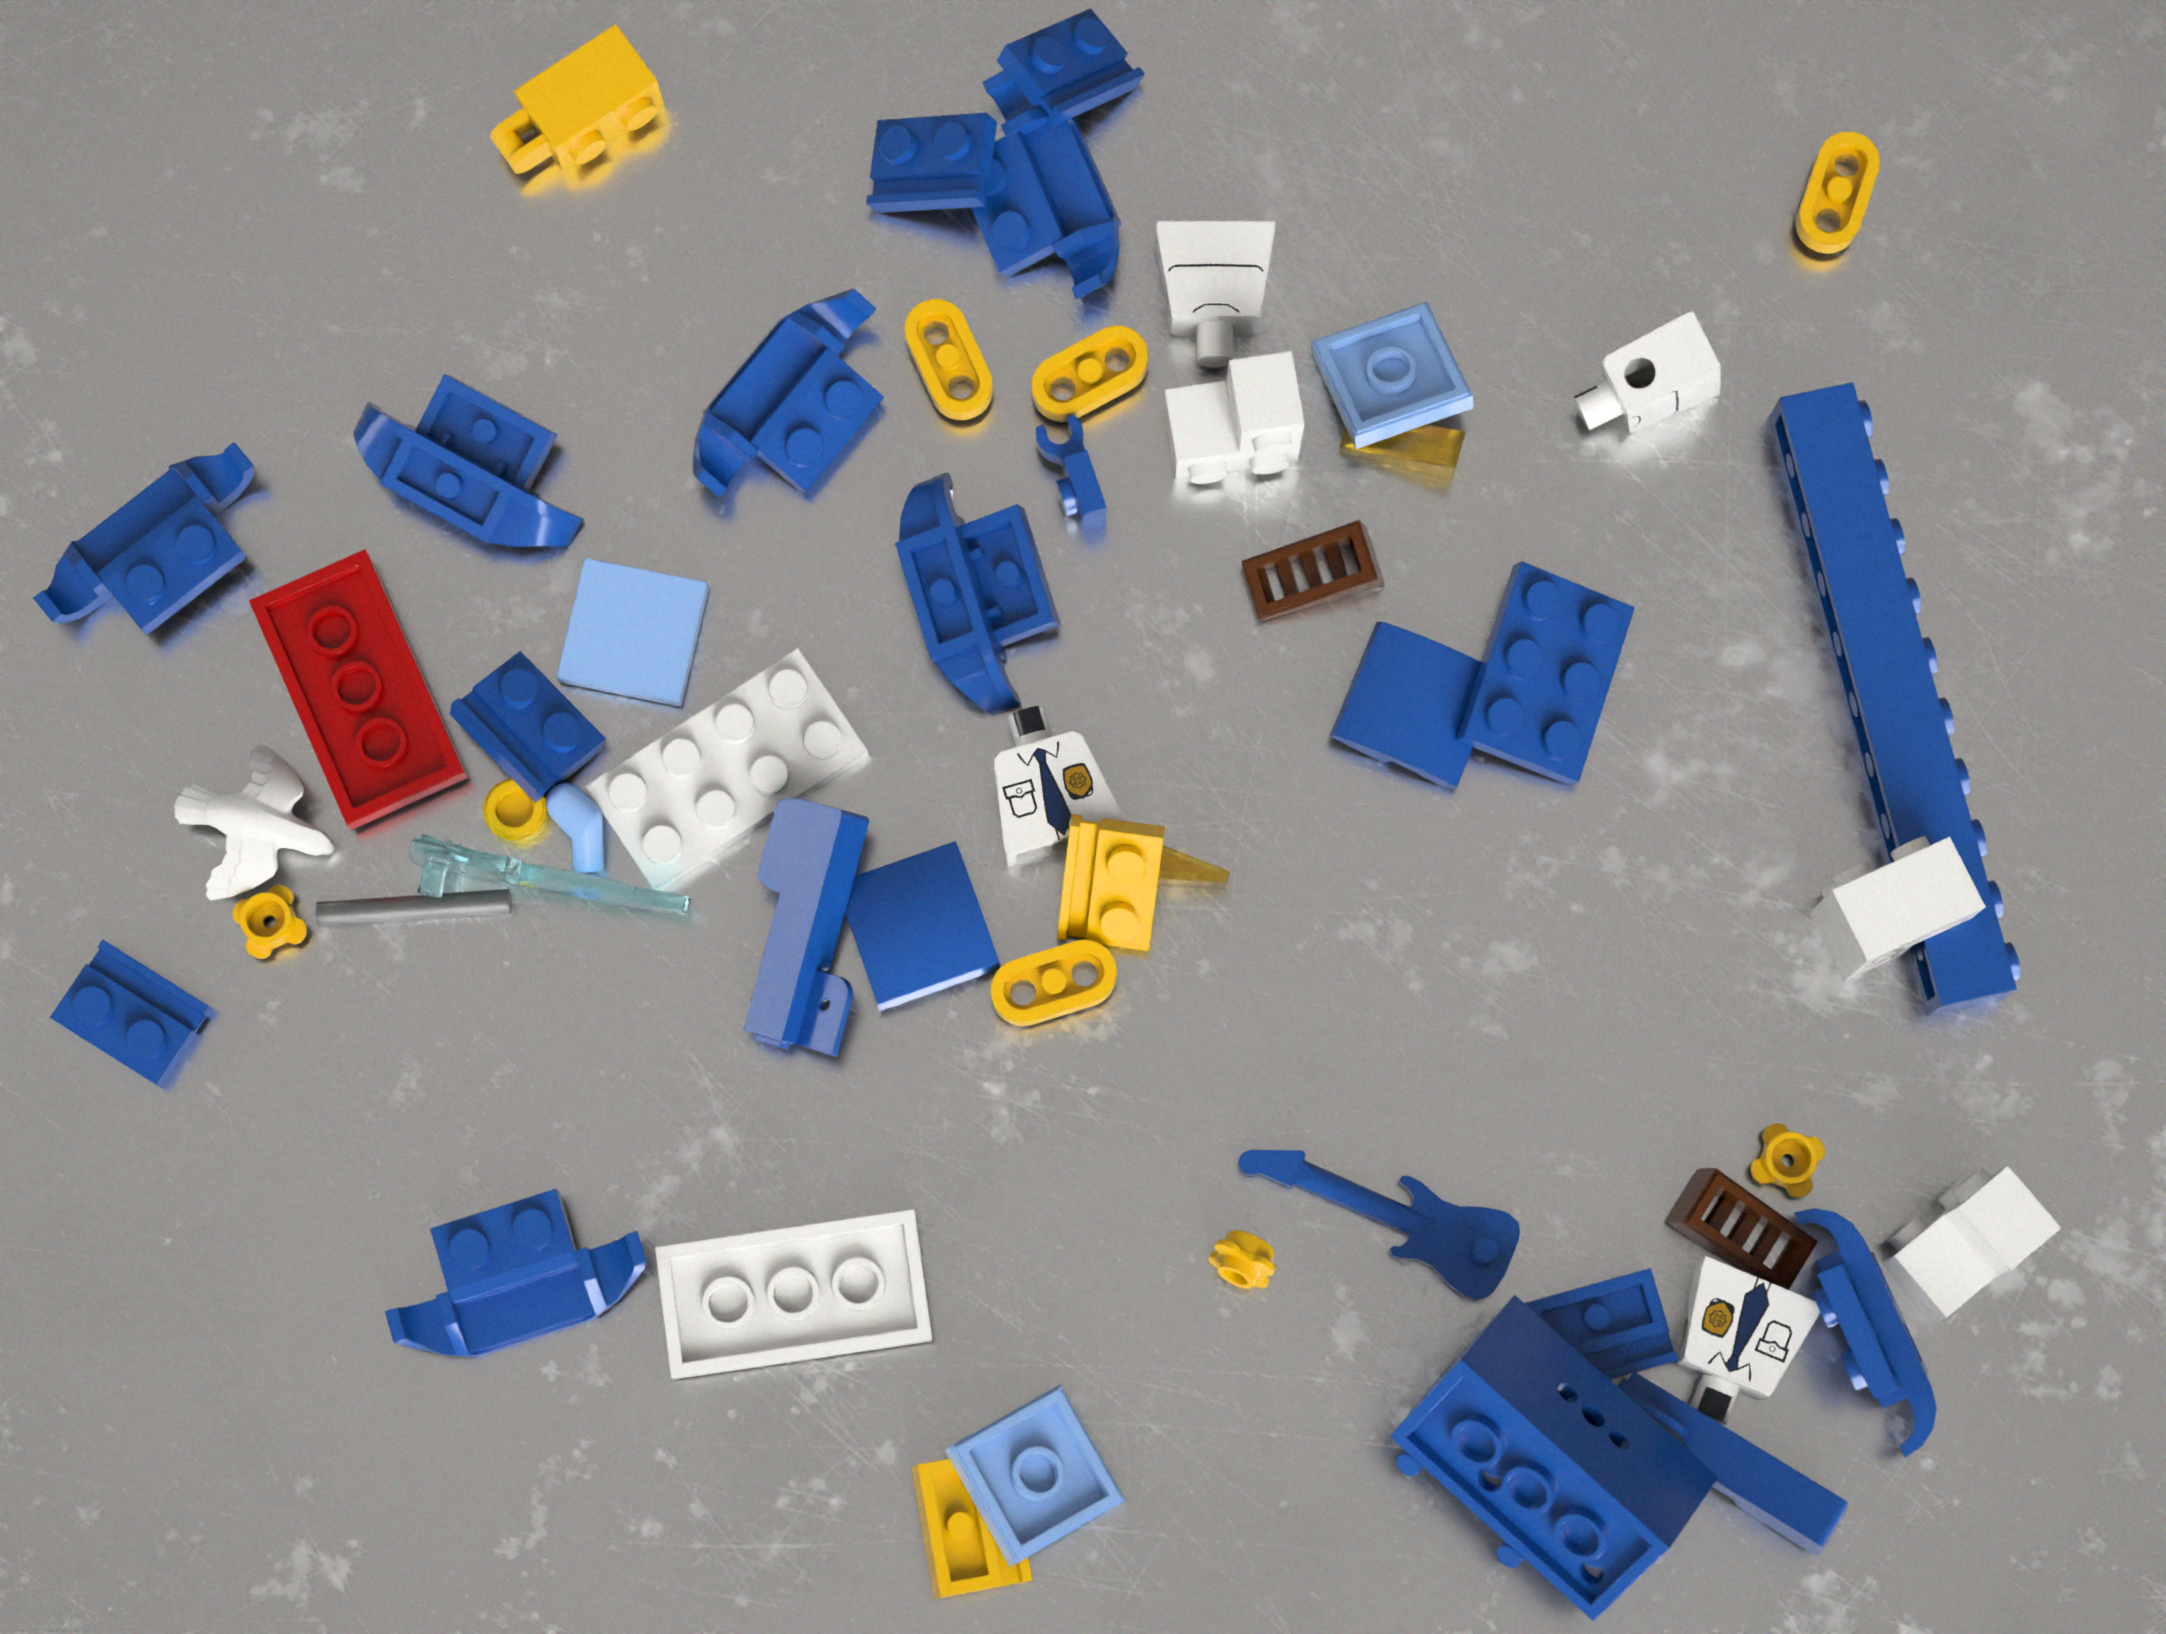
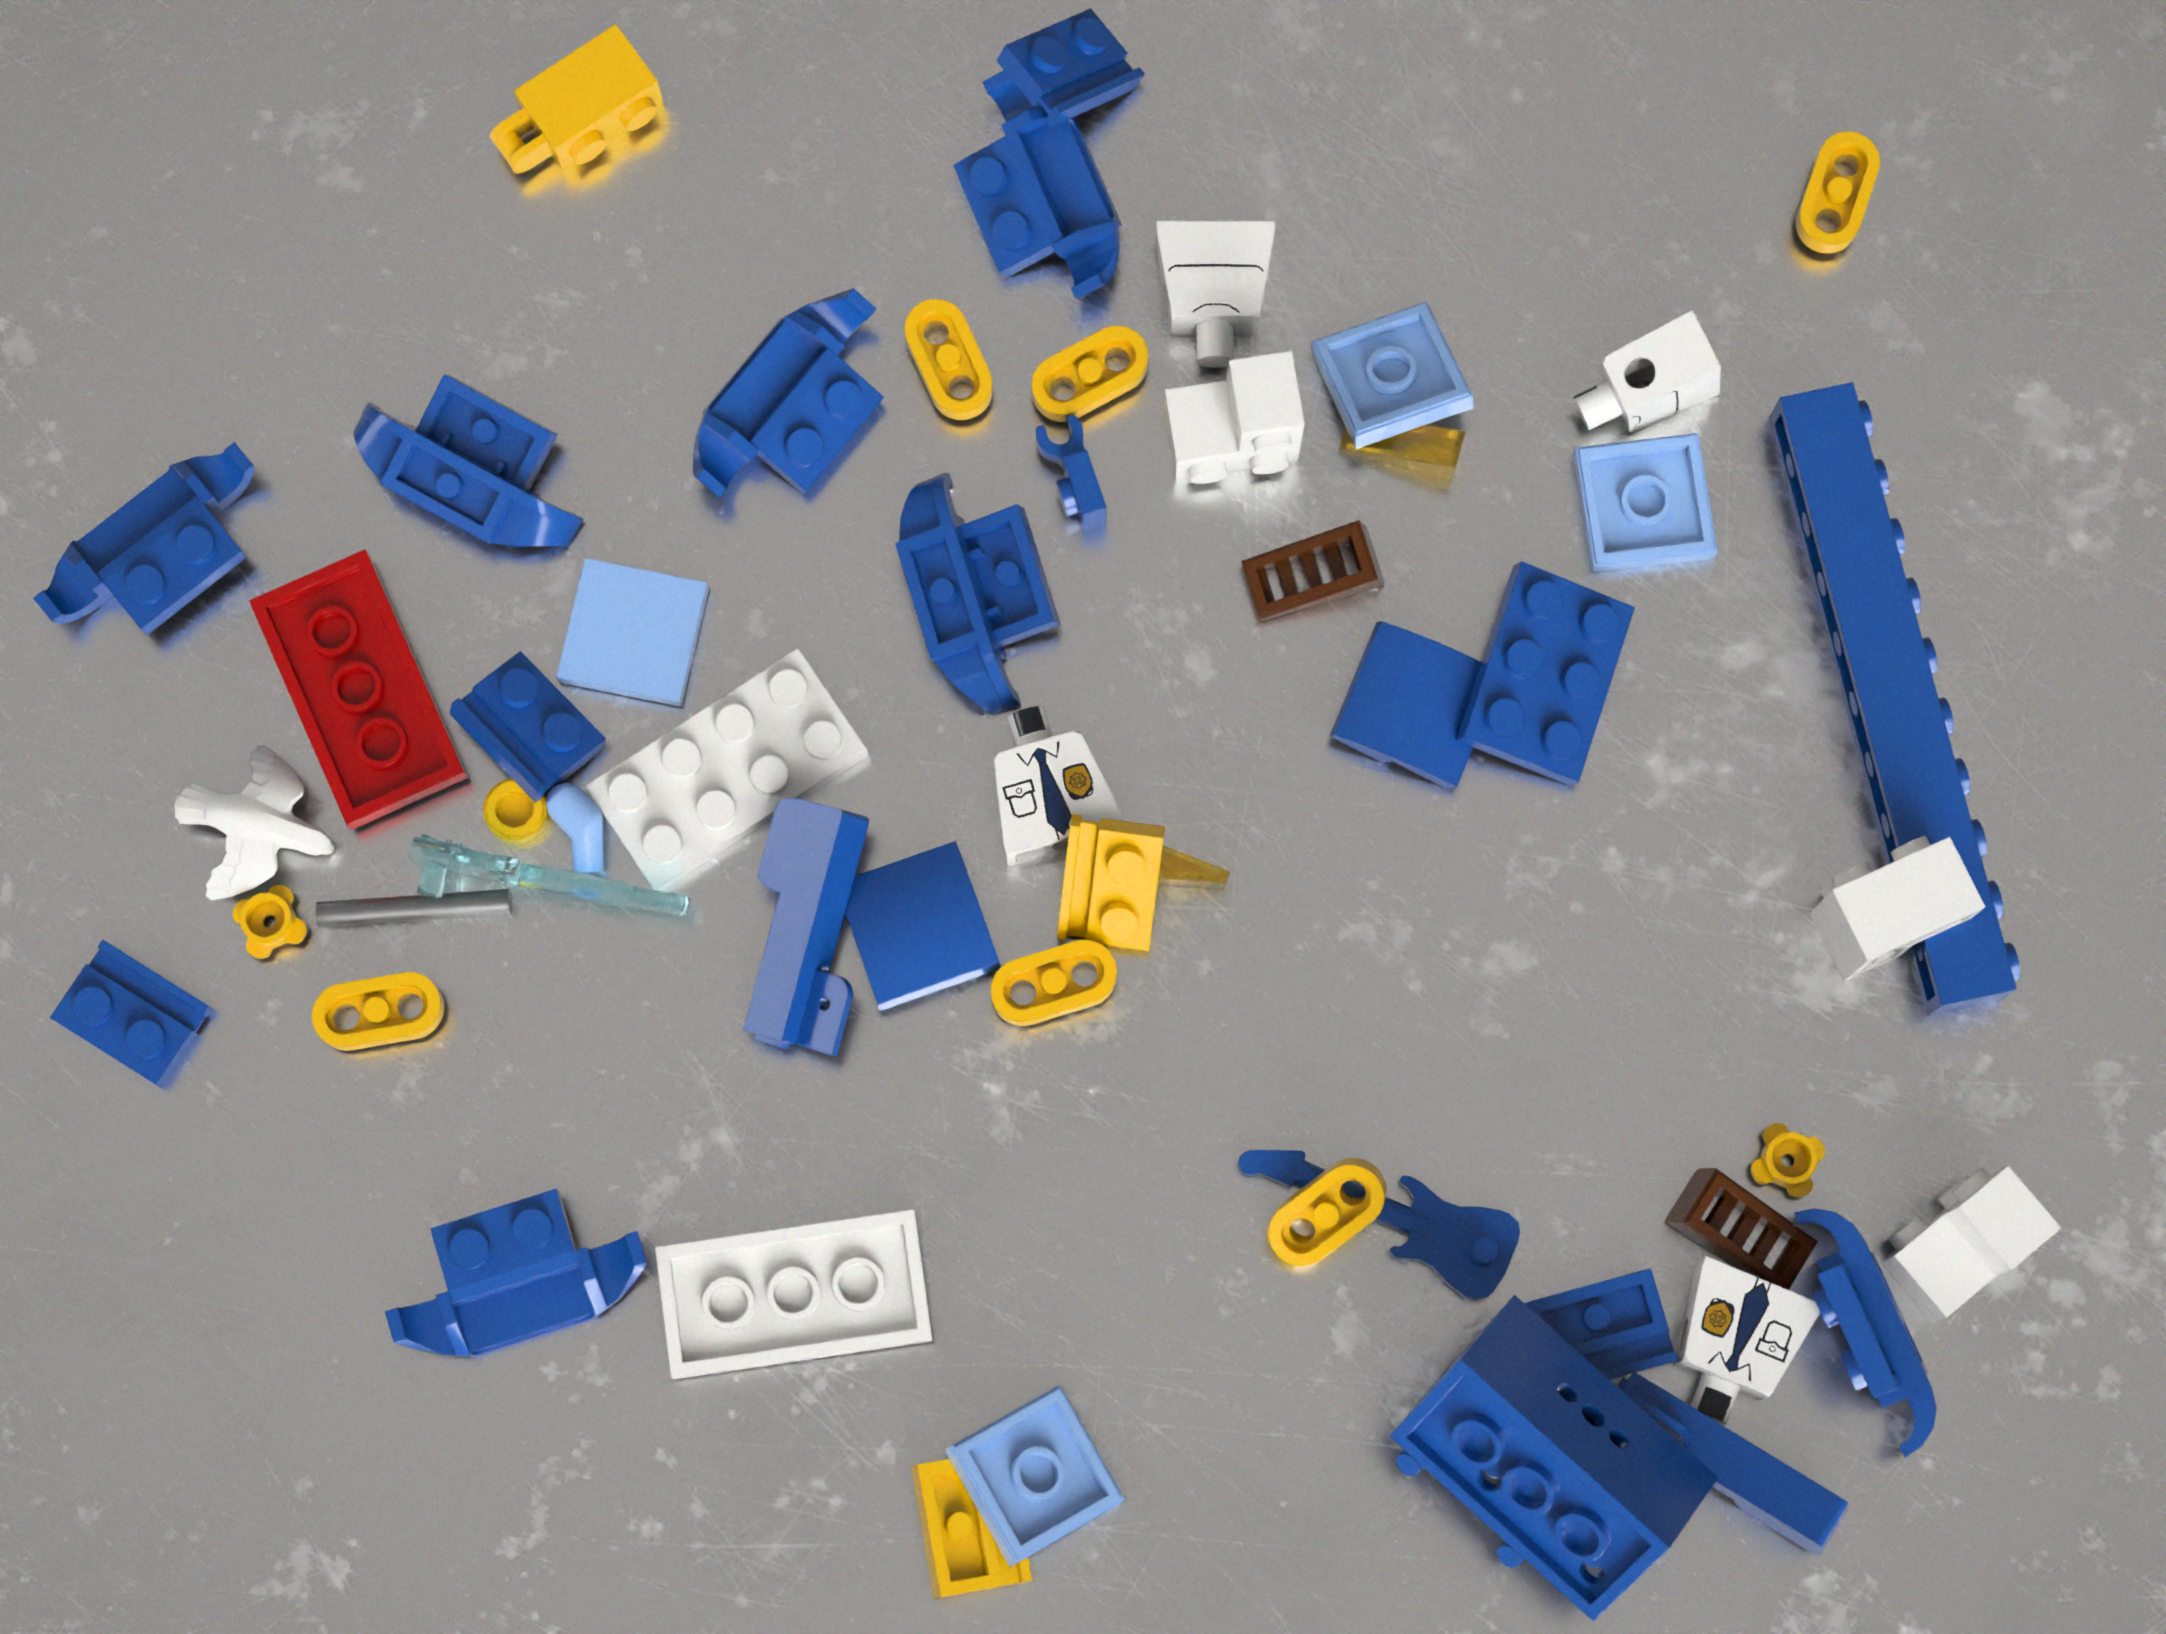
blue plate [866,113,997,213] -> none
yellow plate [1208,1230,1276,1288] -> none
none -> yellow plate [312,972,444,1051]
none -> yellow plate [1268,1158,1387,1266]
none -> light blue tile [1572,433,1718,573]

